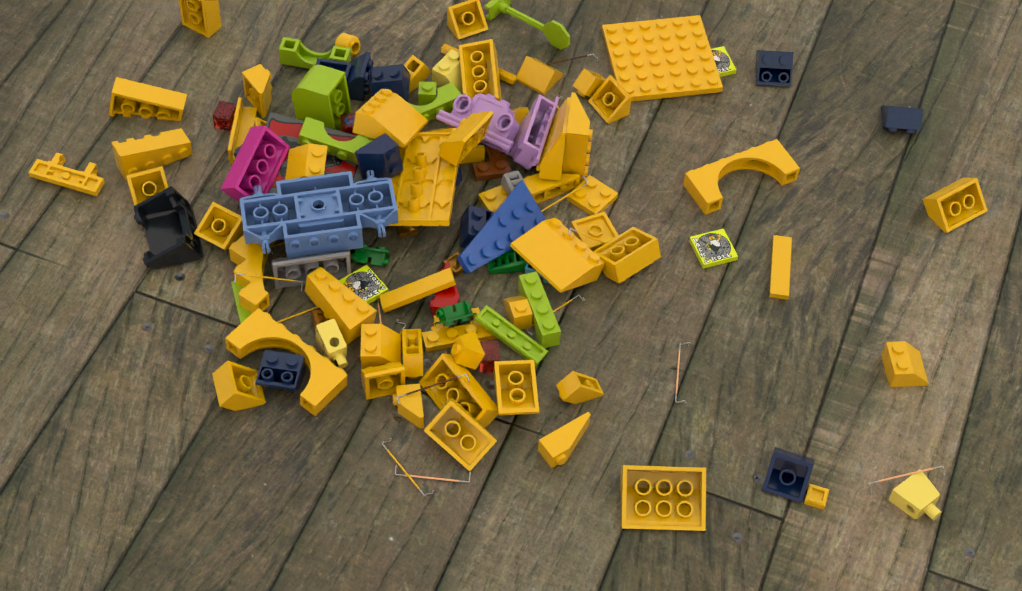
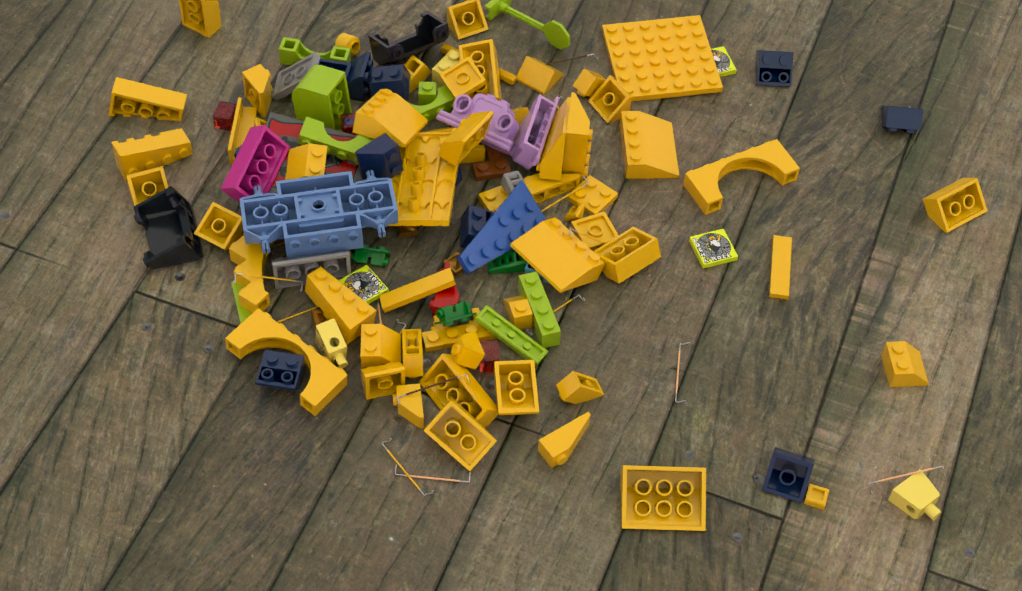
yellow hinge [28,152,105,196] -> none
yellow slope [212,361,266,411] -> none
none -> light grey plate [272,52,320,101]
none -> black windscreen [368,11,449,65]
none -> yellow plate [439,56,487,99]
none -> yellow slope [564,203,585,221]
none -> yellow slope [619,111,679,179]

